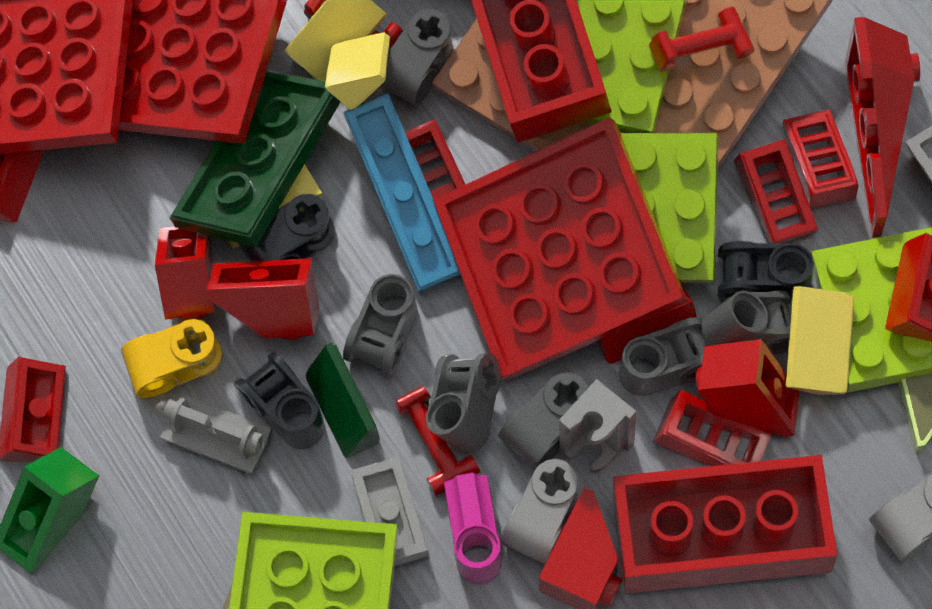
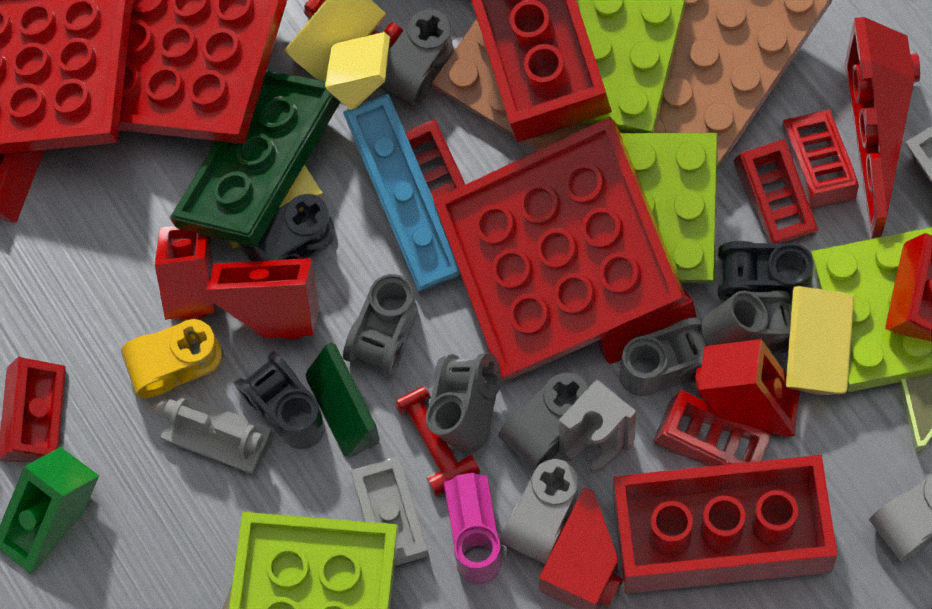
red piece [648,7,755,72] -> none

